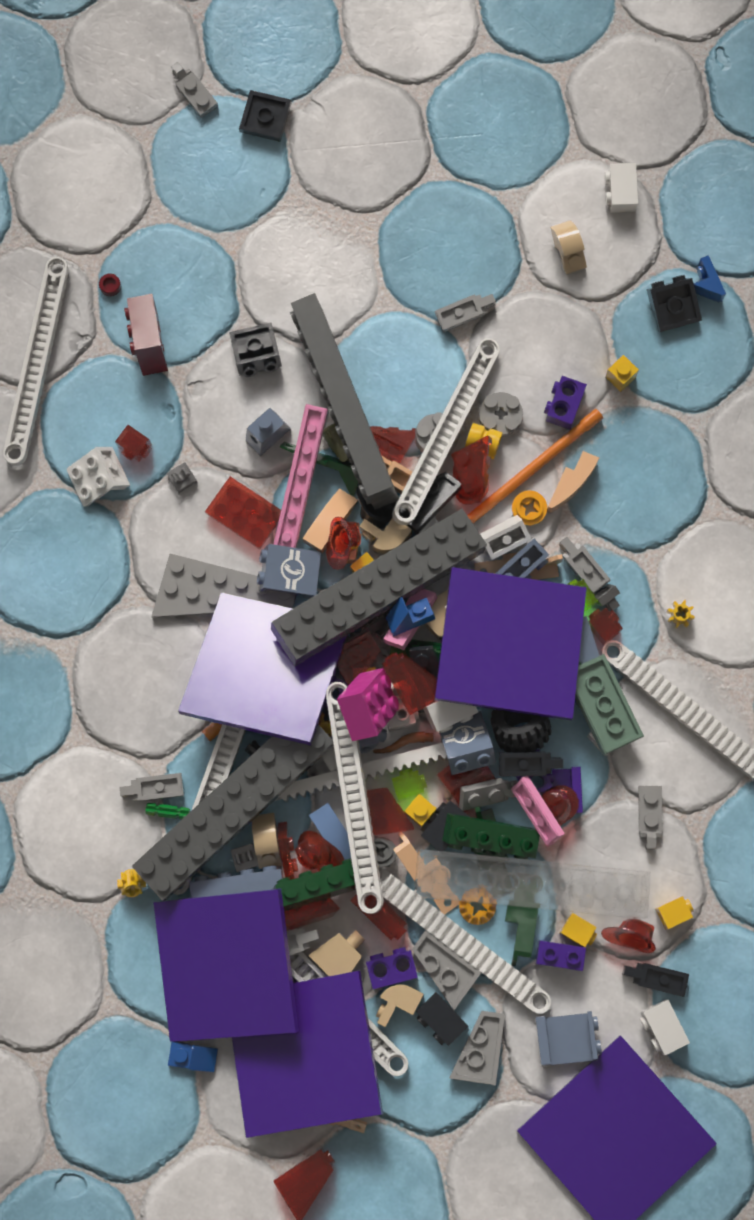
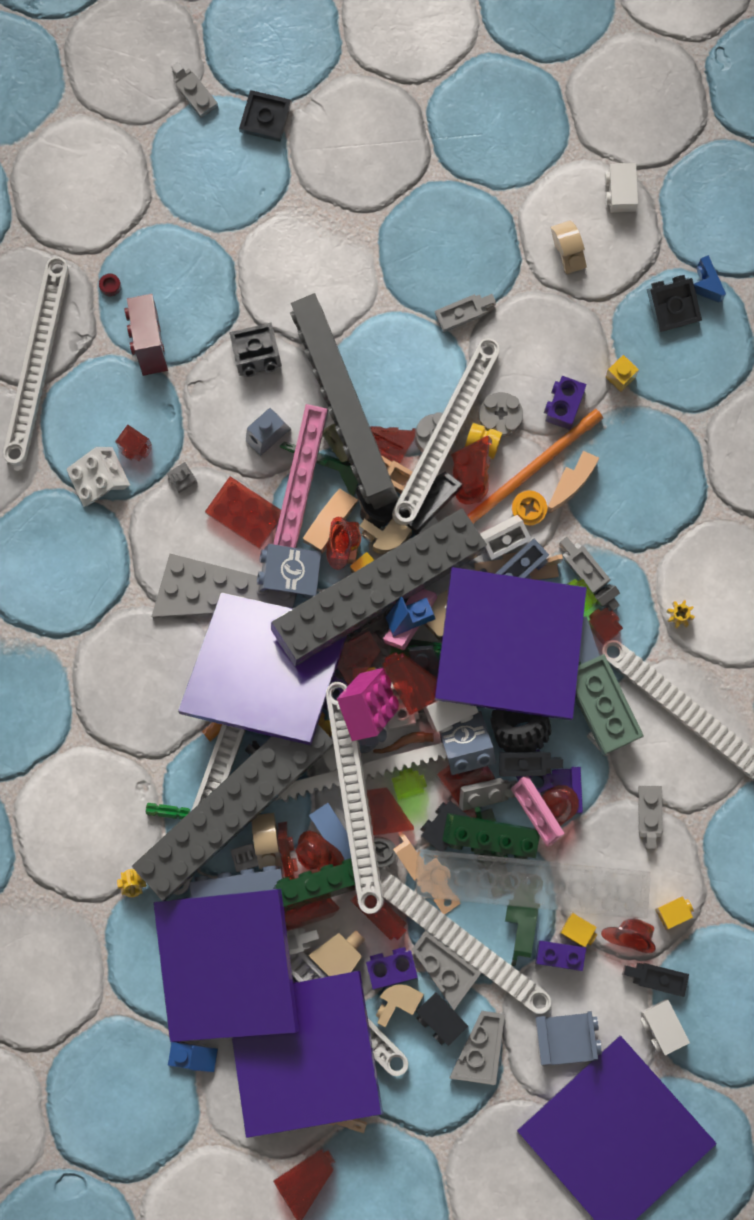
light grey hinge [119,773,184,801] -> none
yellow brick [404,794,437,828] -> none
light orange gear [459,888,496,925] -> none

